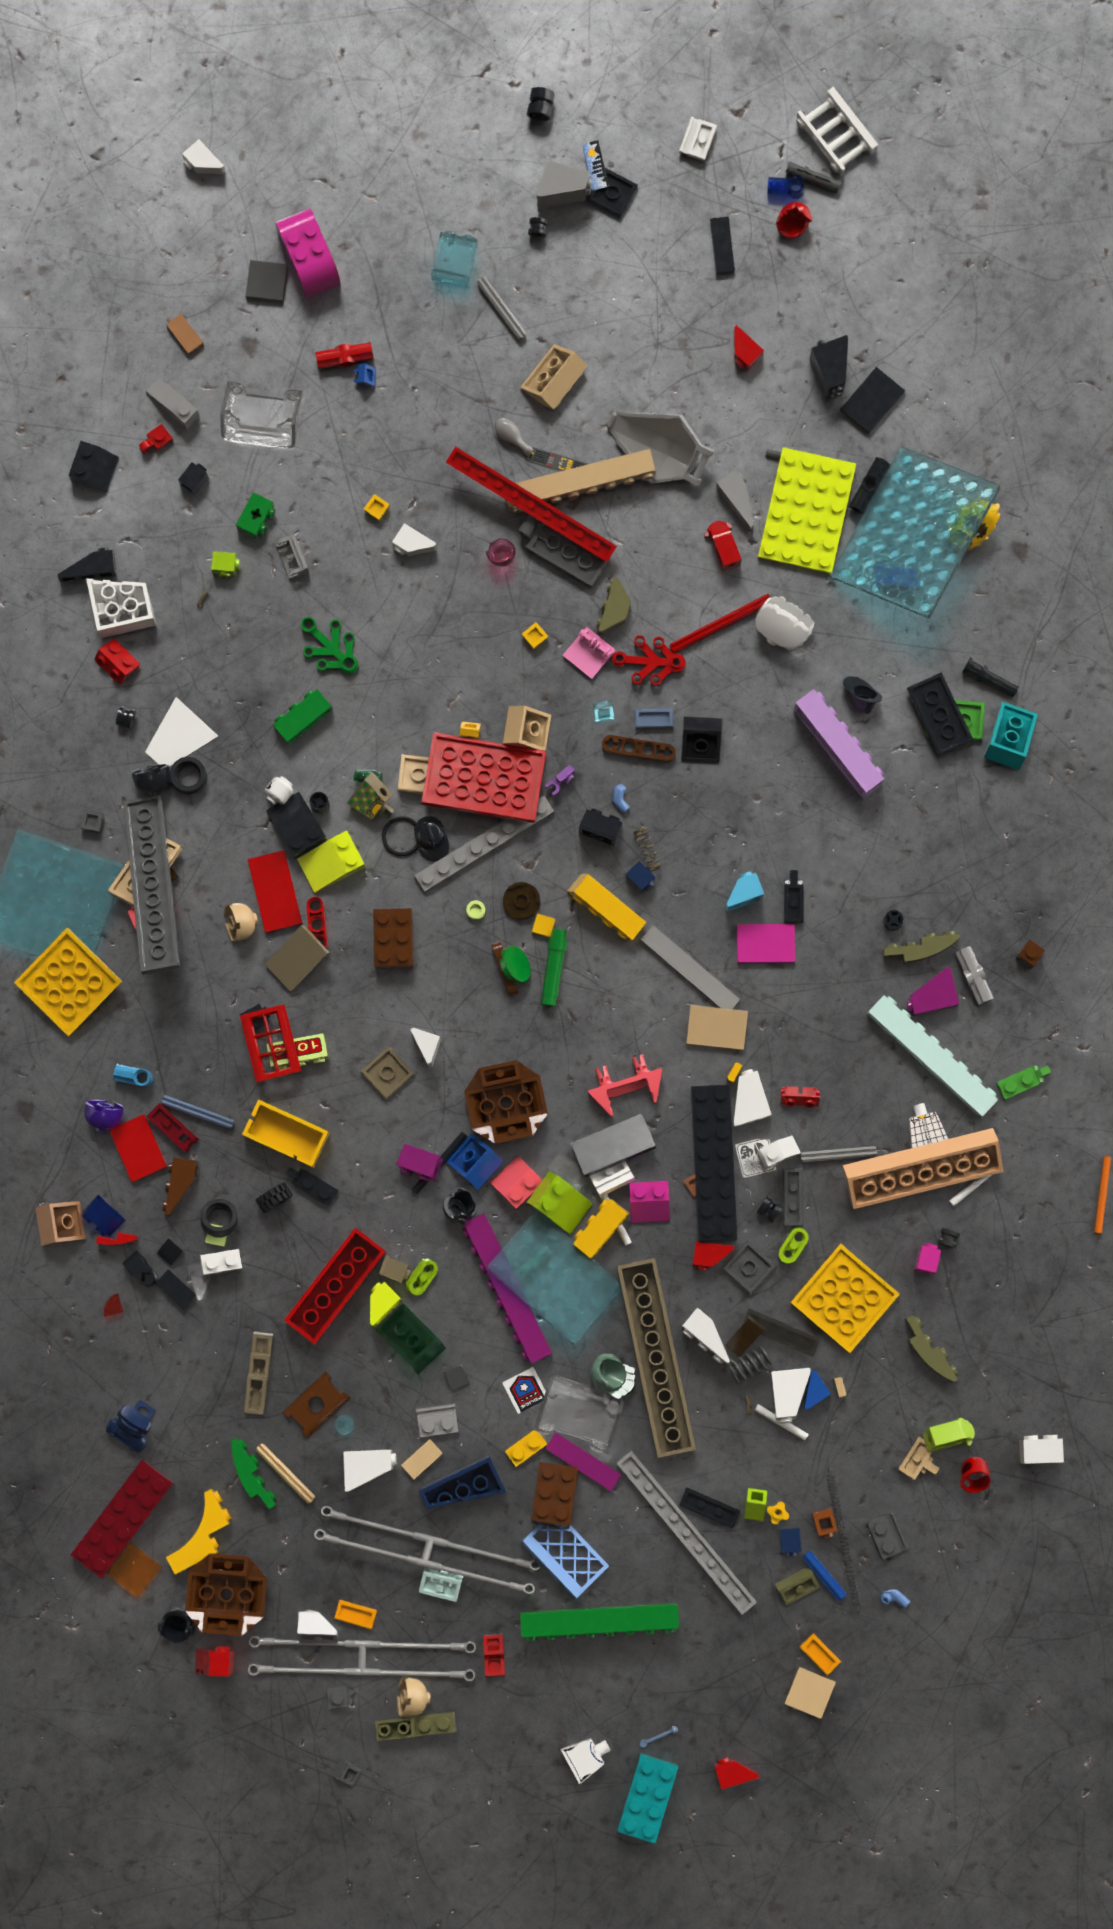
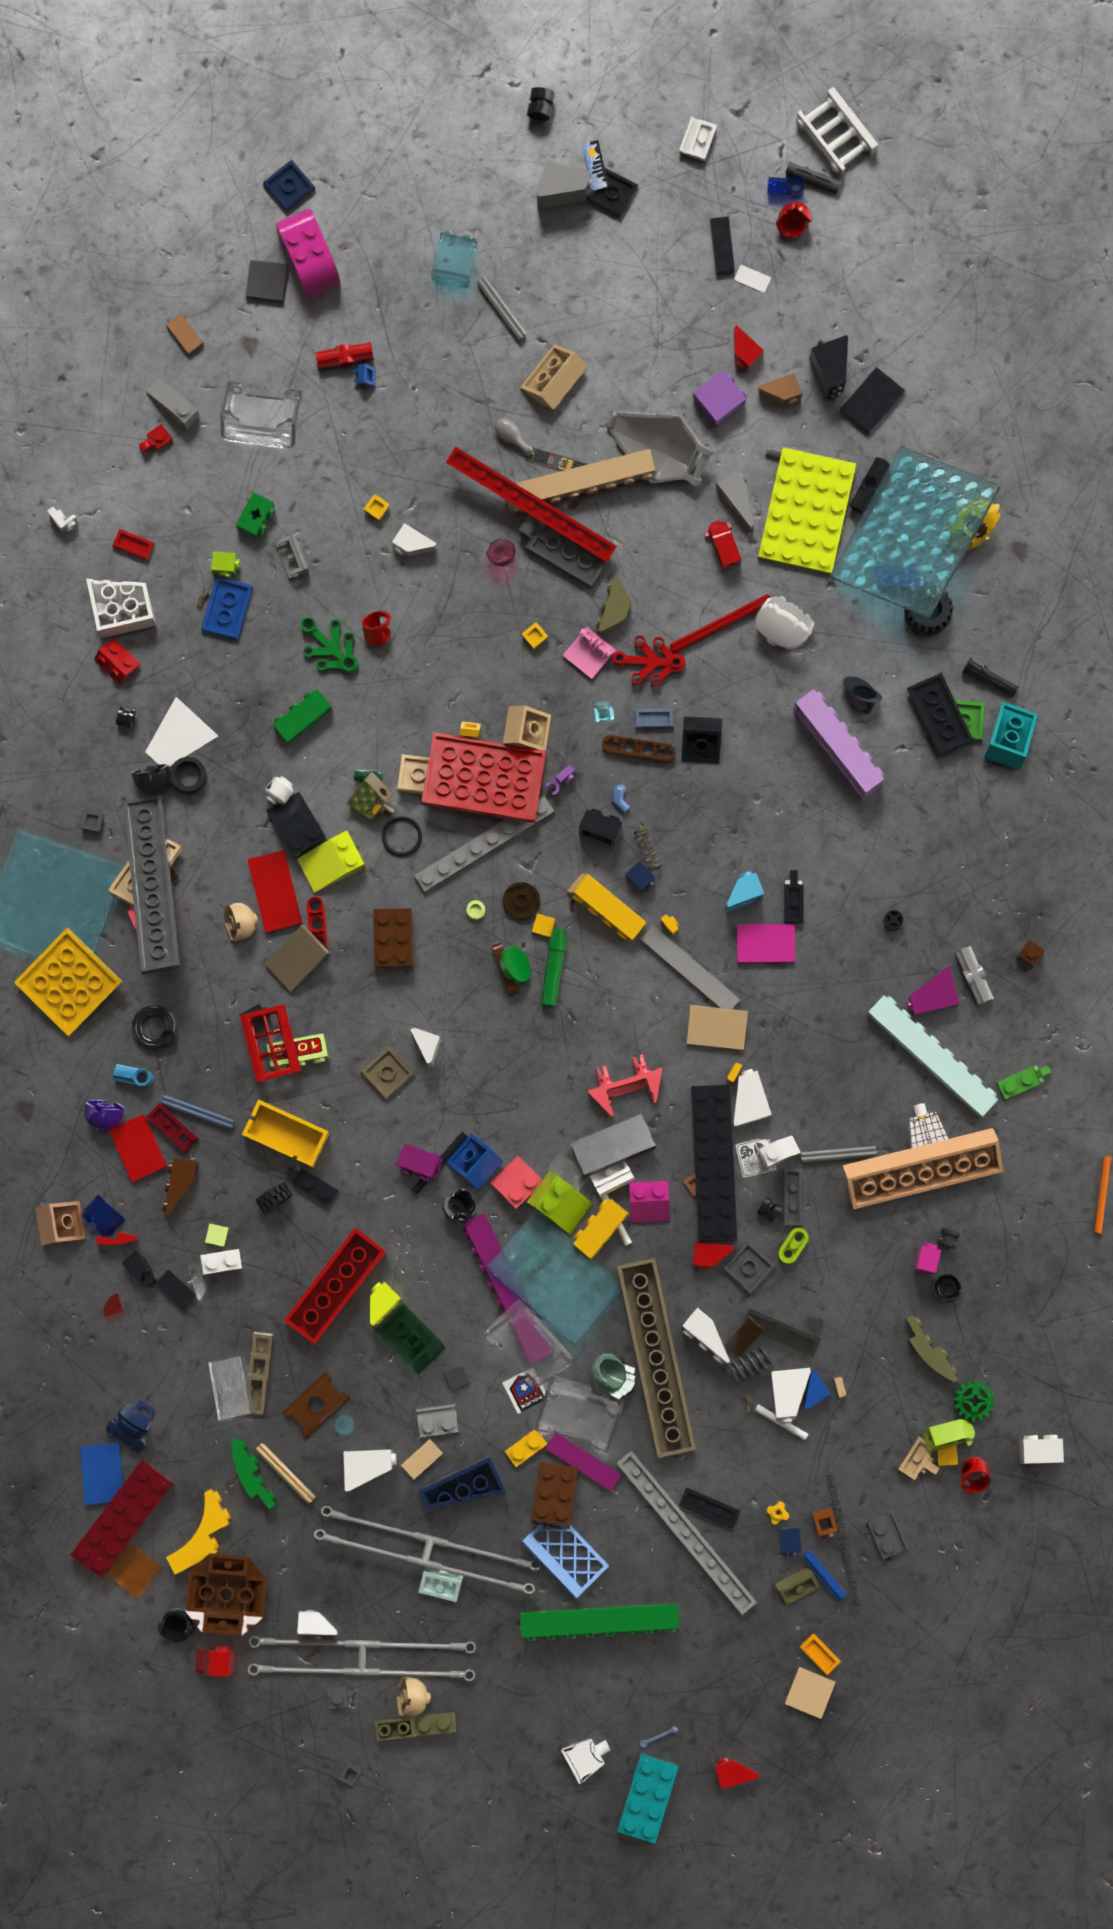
black slope [57,548,117,582] -> none
black slope [68,441,119,492] -> none
black slope [157,1238,184,1266] -> none
black brick [178,462,209,495] -> none
white slope [182,139,225,174] -> none
black tyre [201,1199,237,1238] -> none
black wheel [309,792,330,813] -> none
light orange tile [334,1600,377,1630] -> none
dark tan slope [379,1256,411,1284] -> none
lime plate [406,1258,438,1295] -> none
black piece [414,816,449,861] -> none
reddish brown piece [464,1060,548,1144] -> none
red slope [483,1634,505,1678] -> none
black wheel [528,217,548,238] -> none
lime brick [744,1488,767,1521] -> none
red hinge [780,1086,820,1108] -> none
yellow plate [790,1243,900,1353] -> none
medium blue arm [881,1590,910,1608] -> none
olive slope [883,931,960,964] -> none
white bar [949,1175,992,1206] -> none
none -> white bracket [47,507,78,533]
none -> blue tile [80,1443,123,1505]
none -> red tile [112,529,155,561]
none -> black piece [132,1005,177,1050]
none -> blue tile [201,576,253,640]
none -> clear tile [209,1355,254,1420]
none -> dark blue tile [263,160,315,212]
none -> red helmet [362,611,391,647]
none -> clear windscreen [485,1299,576,1388]
none -> yellow plate [660,914,679,936]
none -> medium lavender brick [693,370,746,426]
none -> white sticker [734,265,771,293]
none -> medium nougat slope [758,373,802,405]
none -> black tyre [904,585,953,636]
none -> black hair [932,1274,962,1303]
none -> yellow tile [937,1445,958,1466]
none -> green gear [953,1379,996,1422]

